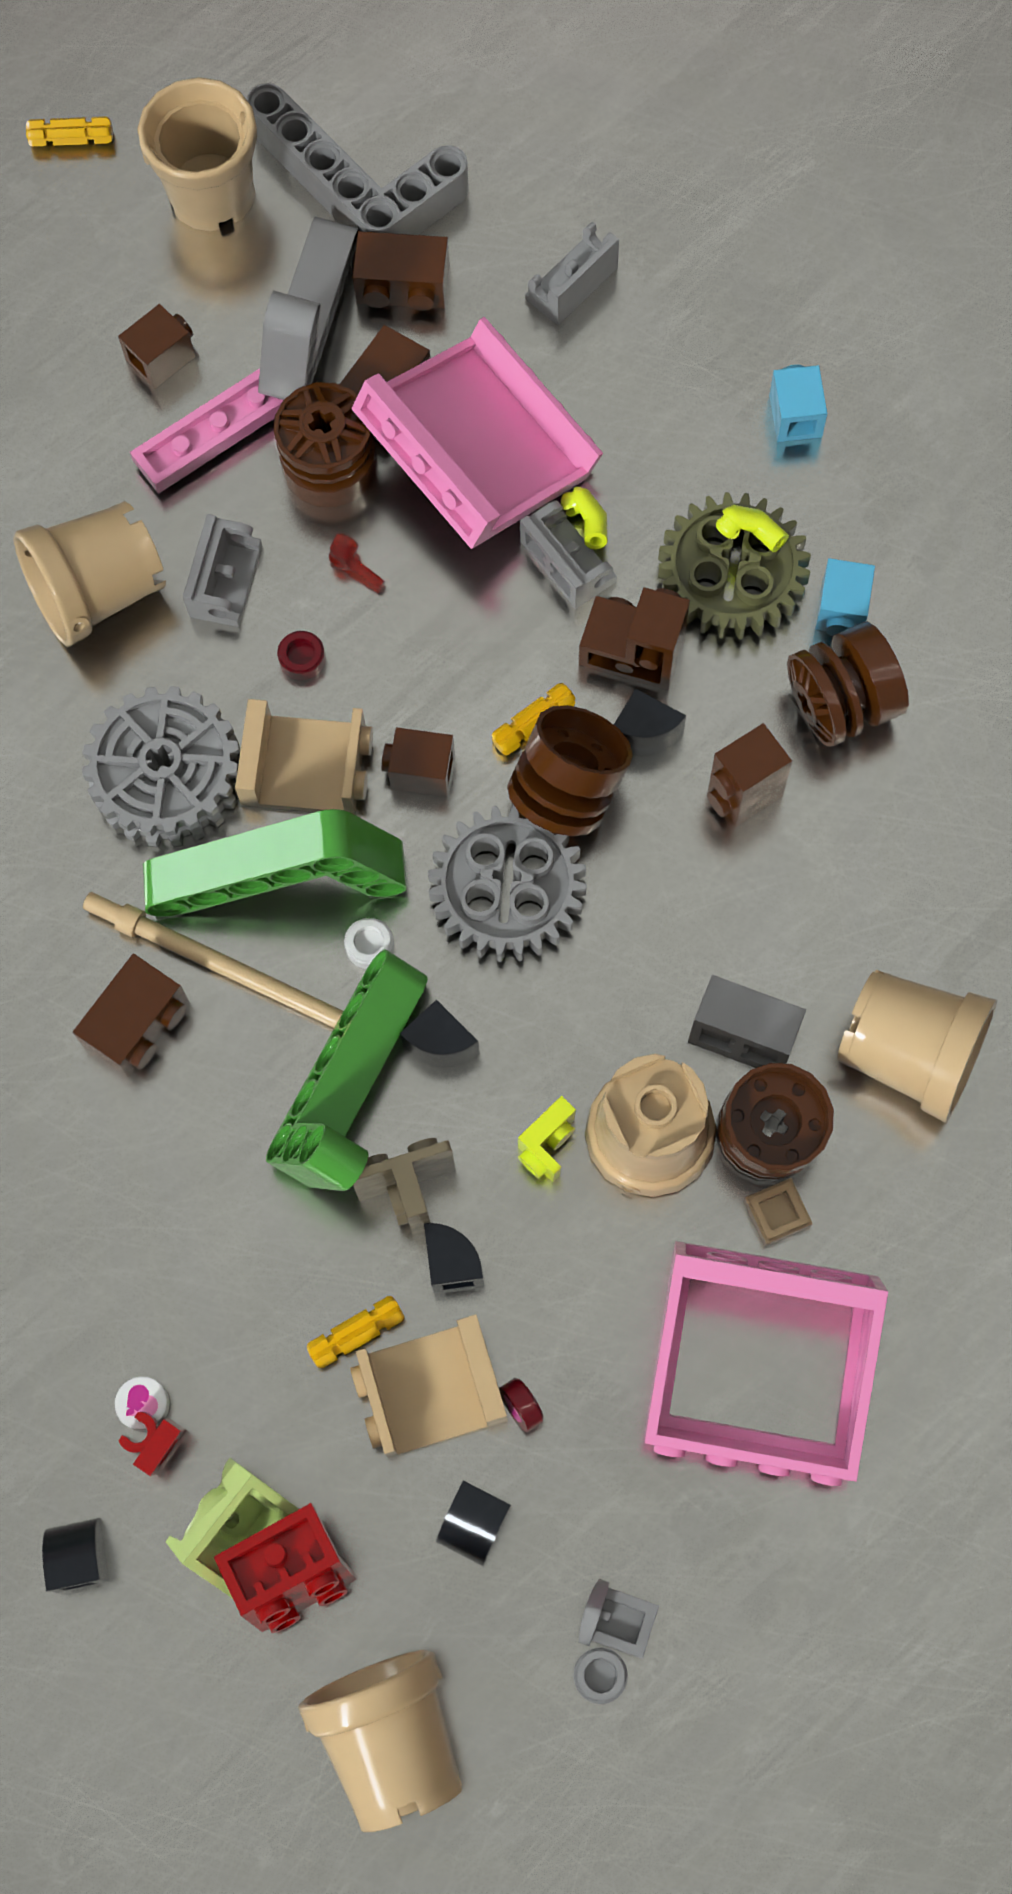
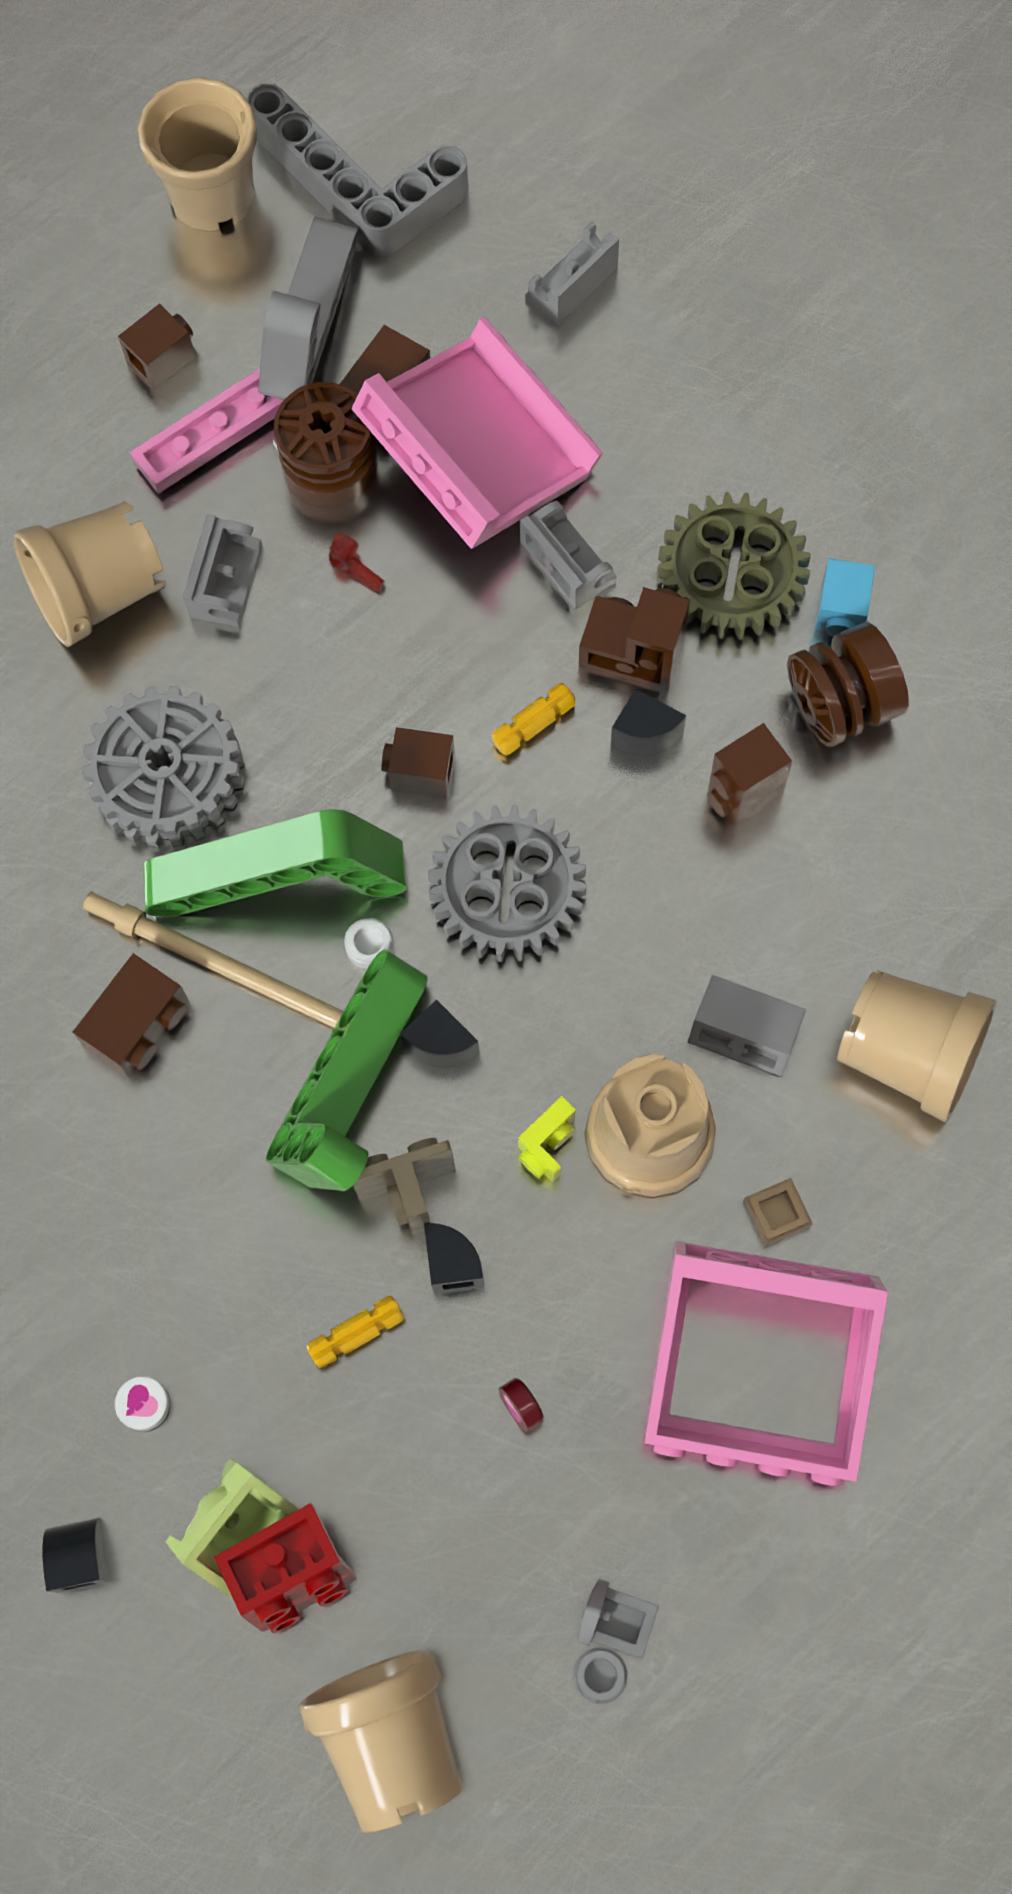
yellow axle [26,116,113,147] -> none
red tile [118,1412,186,1476] -> none
tan panel [235,699,373,815] -> none
dark red tile [277,631,326,681] -> none
tan panel [350,1314,508,1458] -> none
reddish brown brick [353,231,450,311] -> none
black brick [436,1480,512,1566] -> none
reddish brown wheel [507,705,633,836] -> none
neon yellow arm [561,487,607,550] -> none
neon yellow arm [716,505,789,552] -> none
reddish brown wheel [717,1063,834,1181] -> none
medium azure brick [769,365,828,442] -> none

